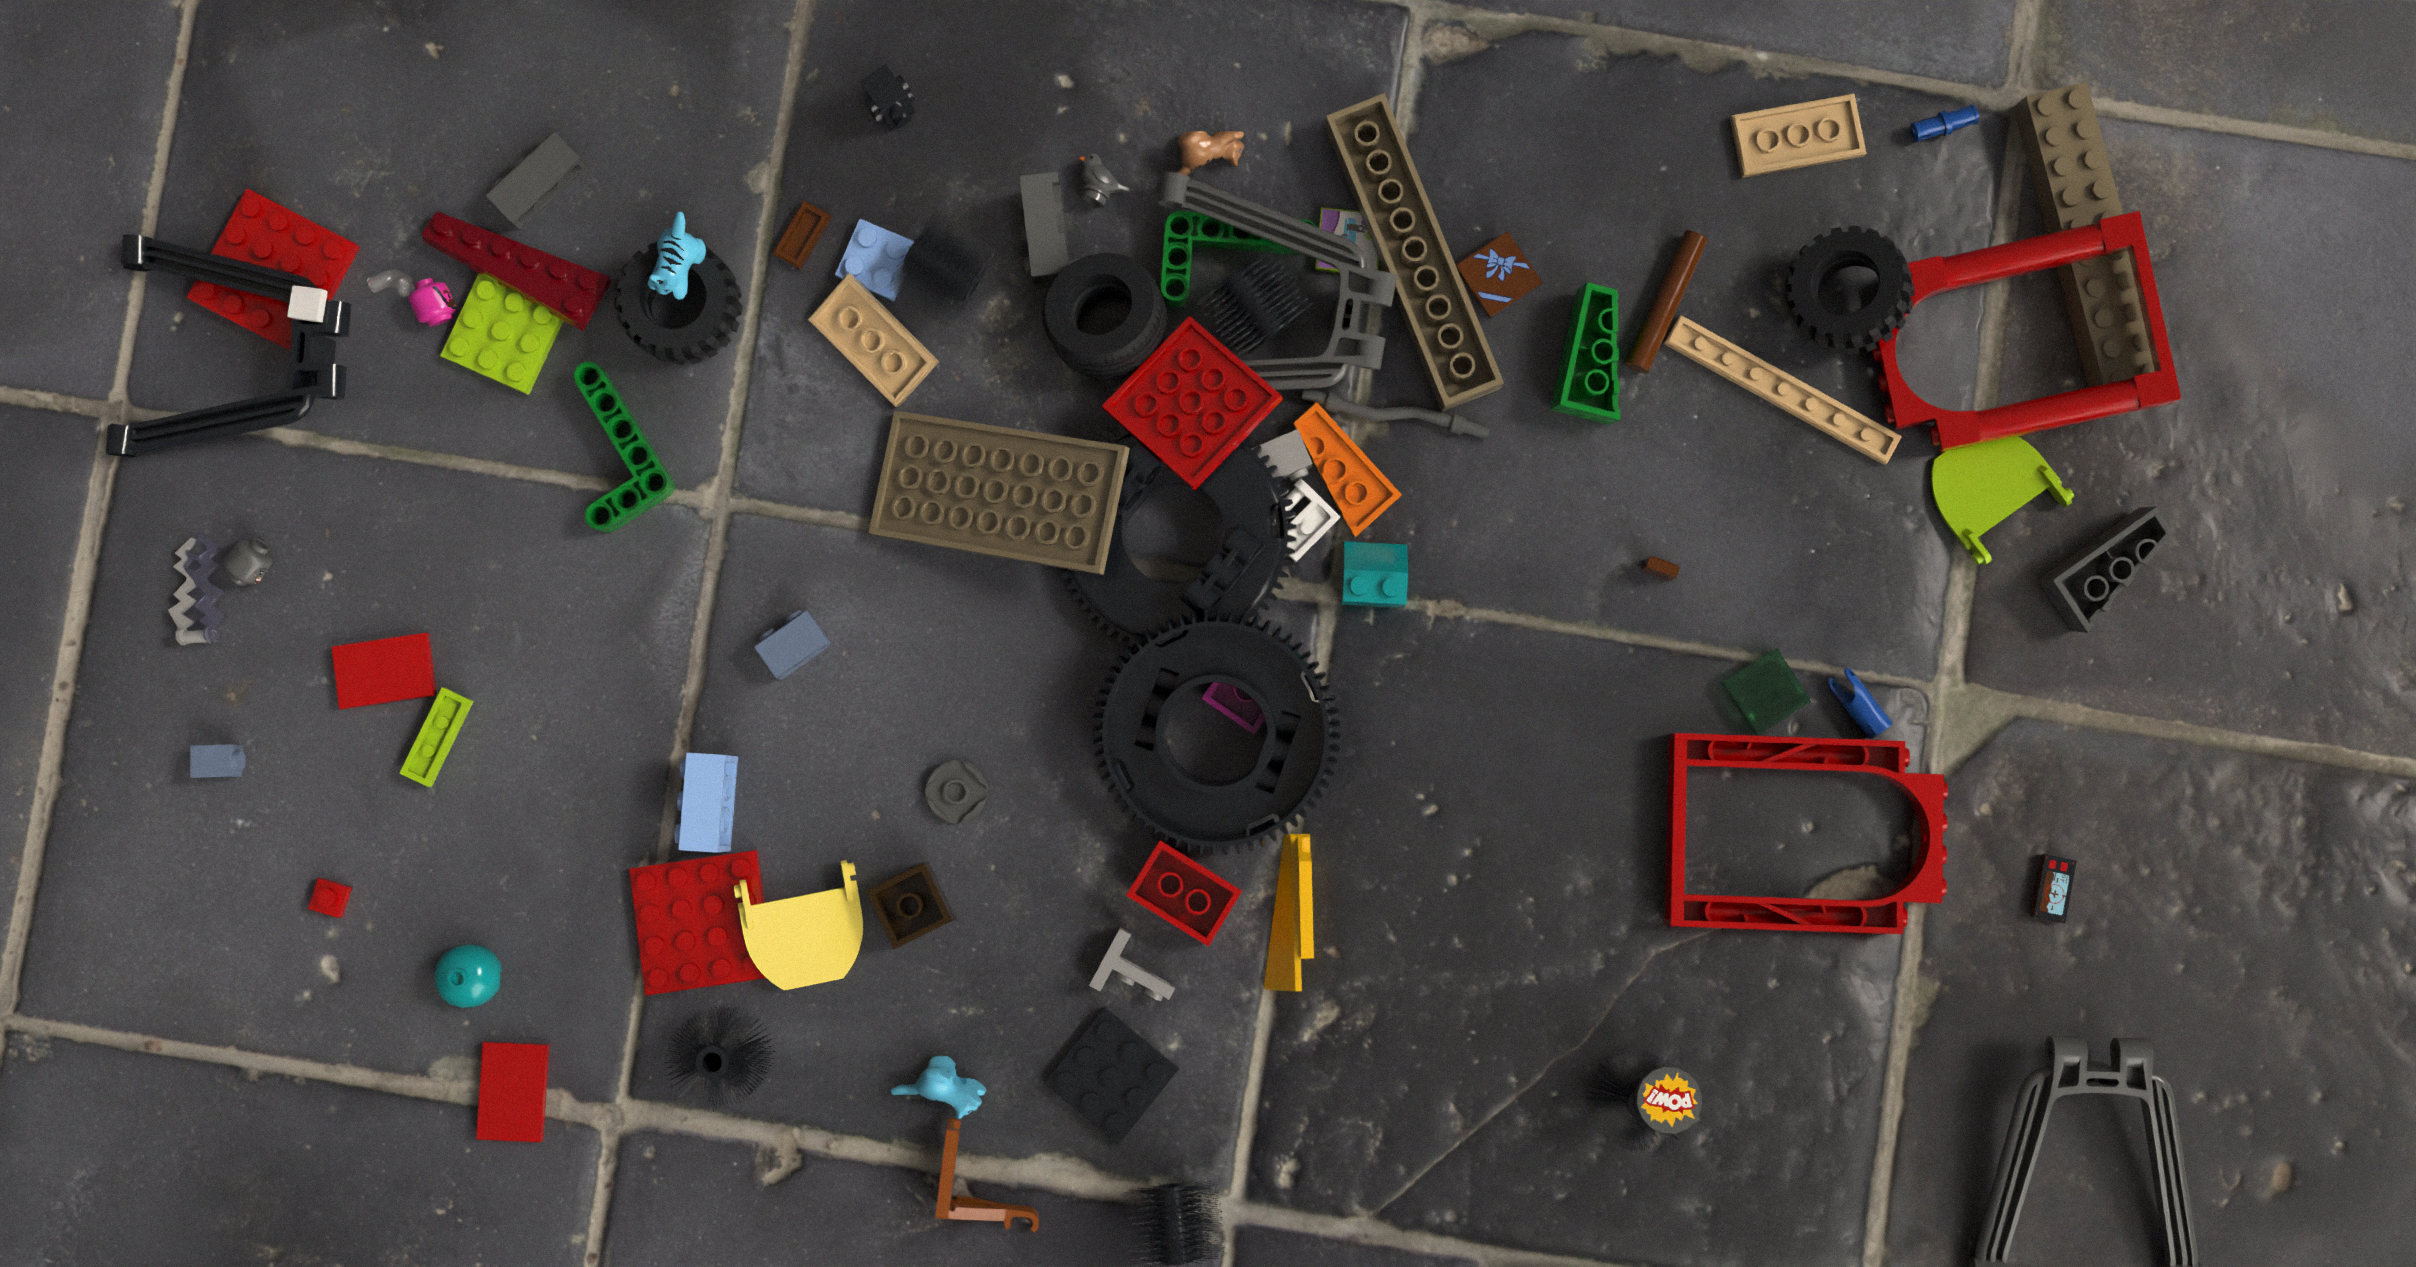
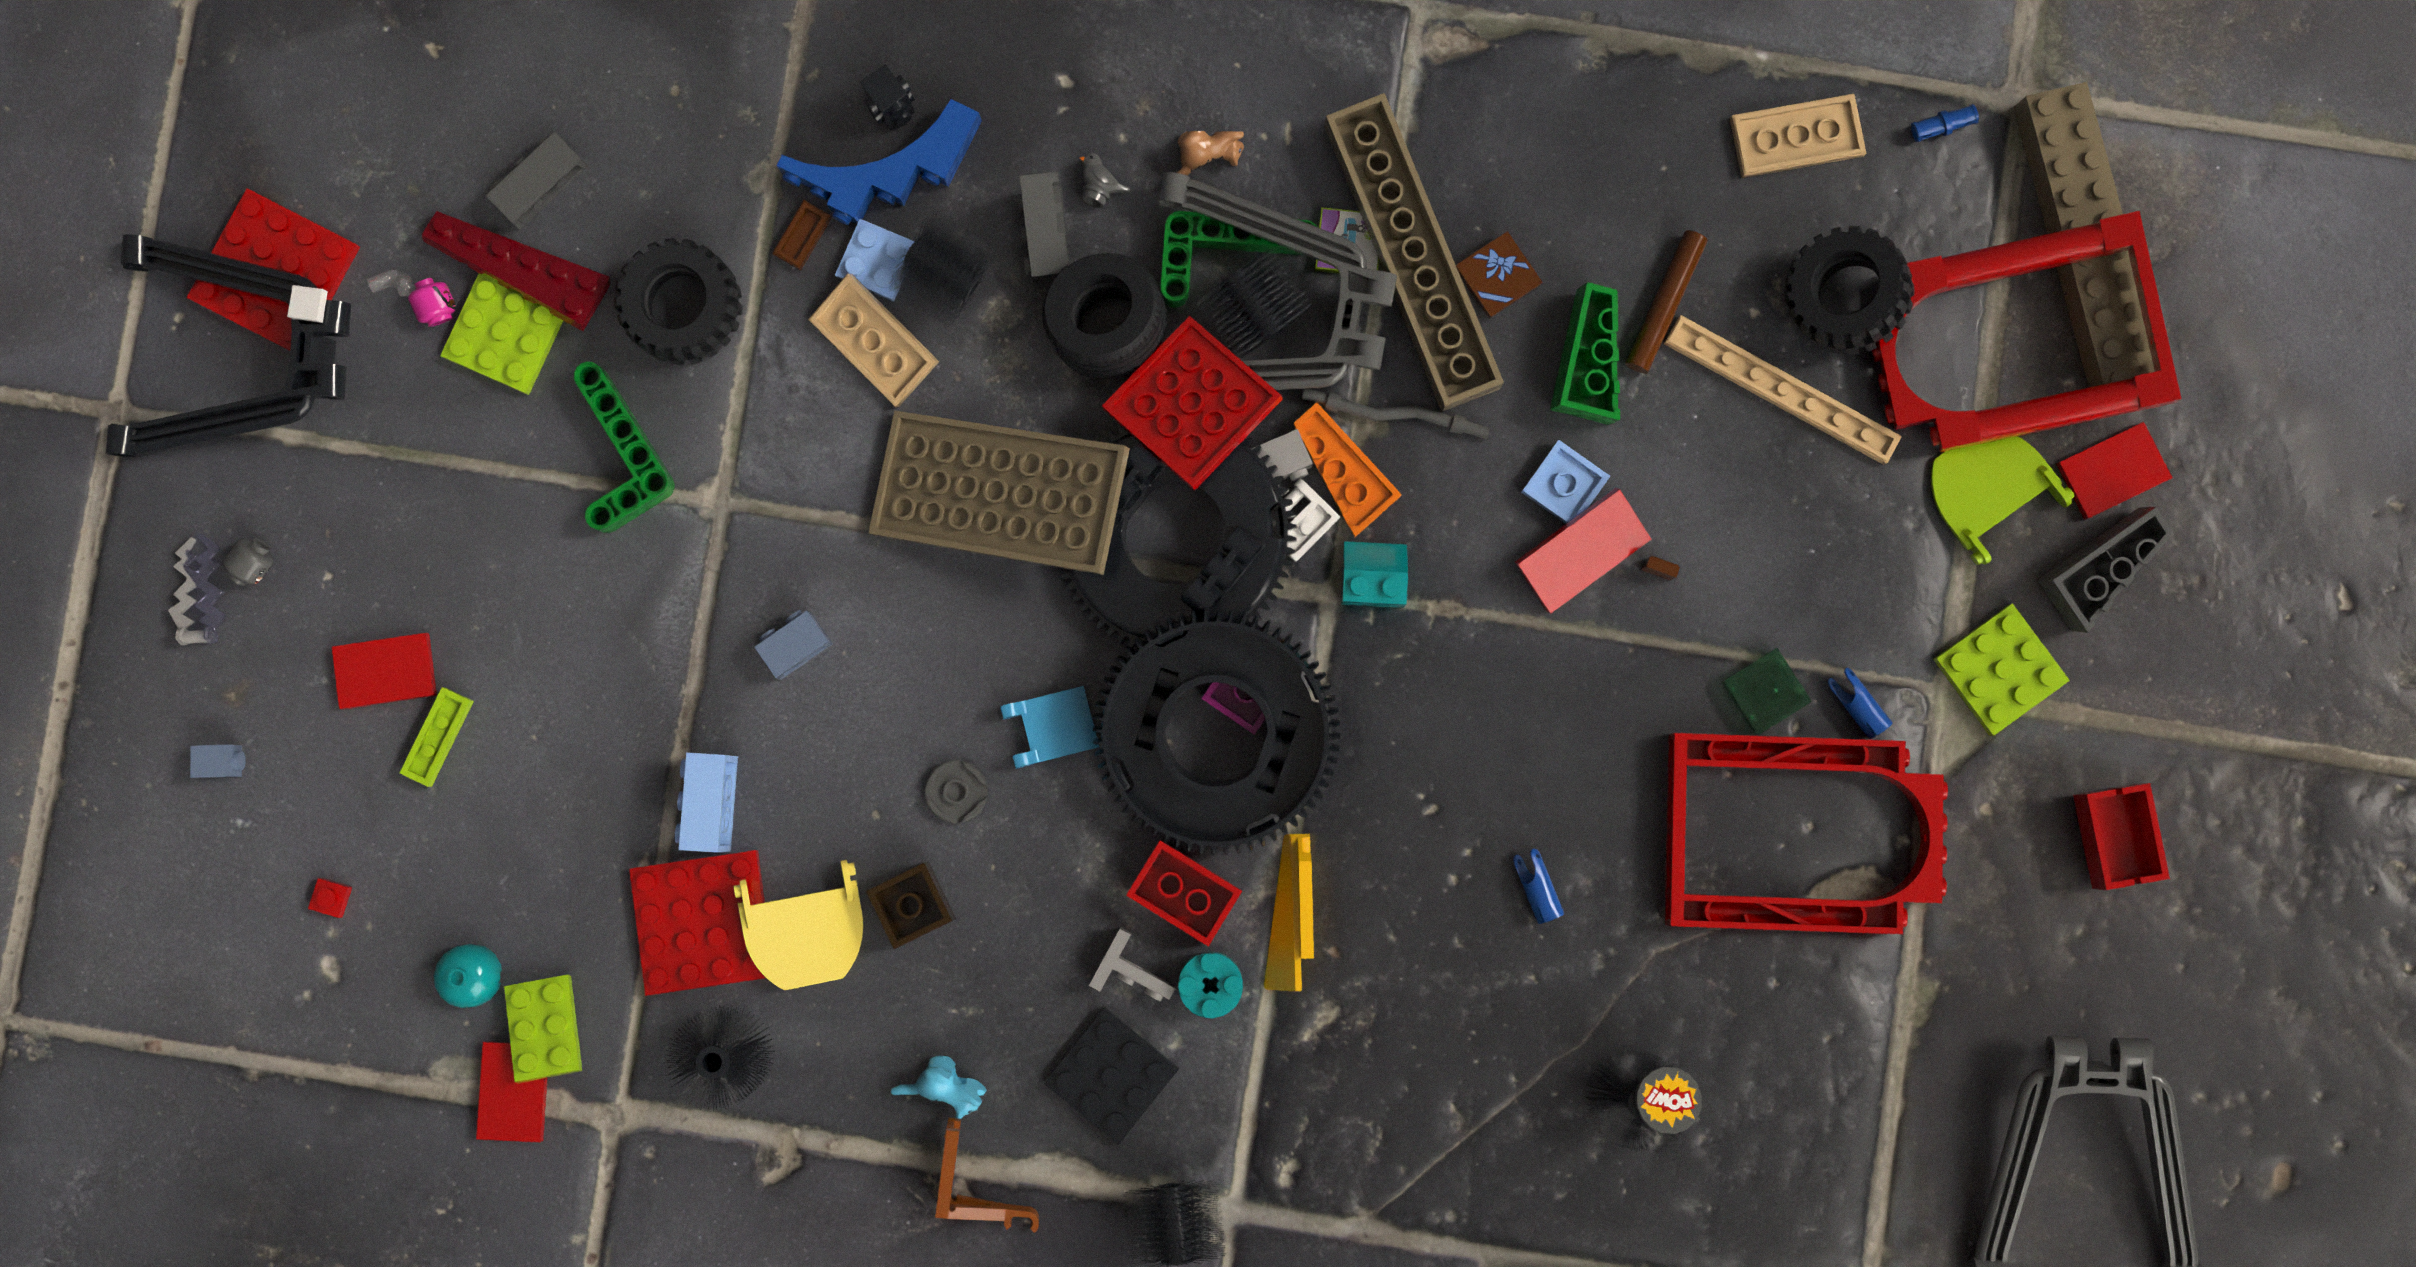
medium azure animal [648,212,706,300] -> none
tile [2030,854,2077,923] -> none
none -> lime plate [504,974,582,1083]
none -> blue arch [776,99,982,225]
none -> dark azure flag [1000,686,1099,769]
none -> teal brick [1178,951,1243,1019]
none -> blue piece [1513,849,1564,924]
none -> tile [1515,488,1652,614]
none -> light blue plate [1521,440,1610,524]
none -> lime plate [1933,603,2070,736]
none -> red tile [2056,422,2173,520]
none -> red piece [2073,783,2170,890]

